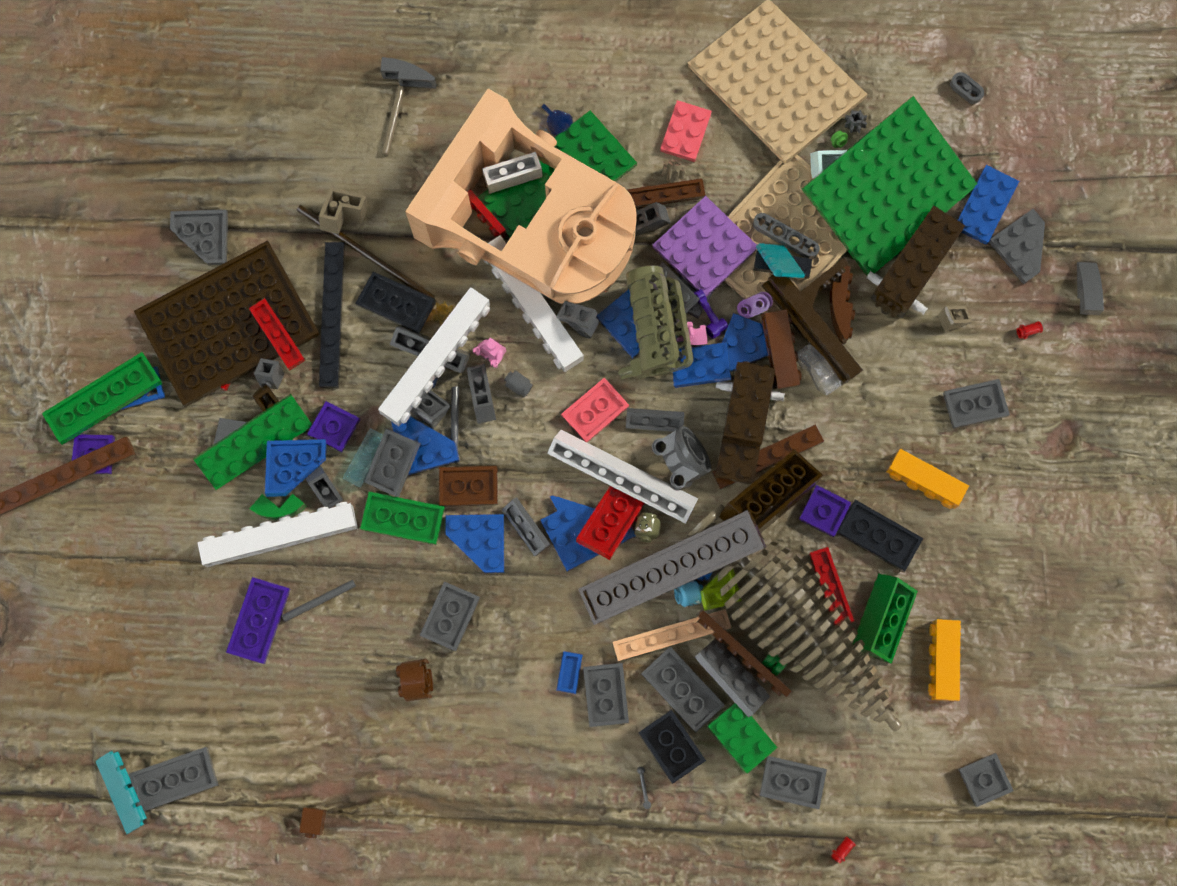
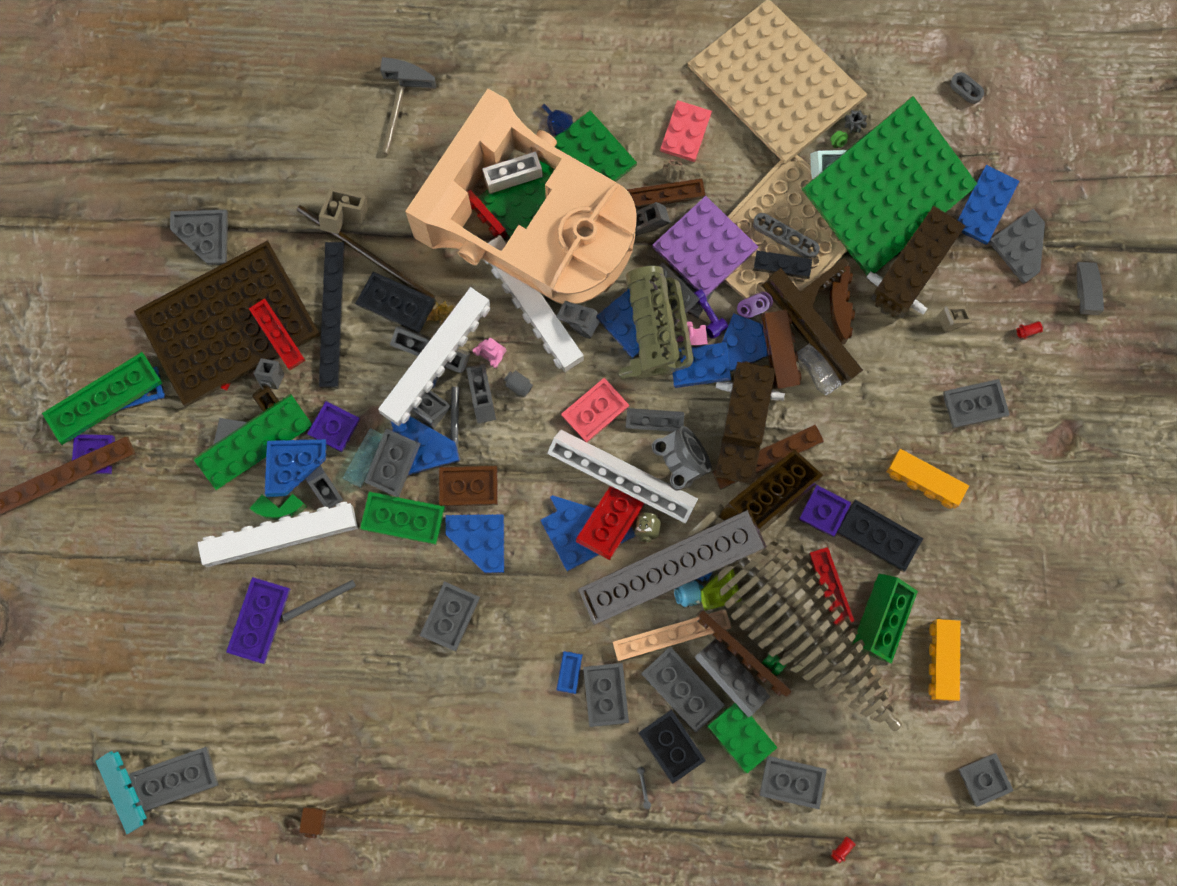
reddish brown brick [396,659,433,702] -> none
dark grey plate [502,498,550,556] -> none
teal windscreen [756,243,805,278] -> none

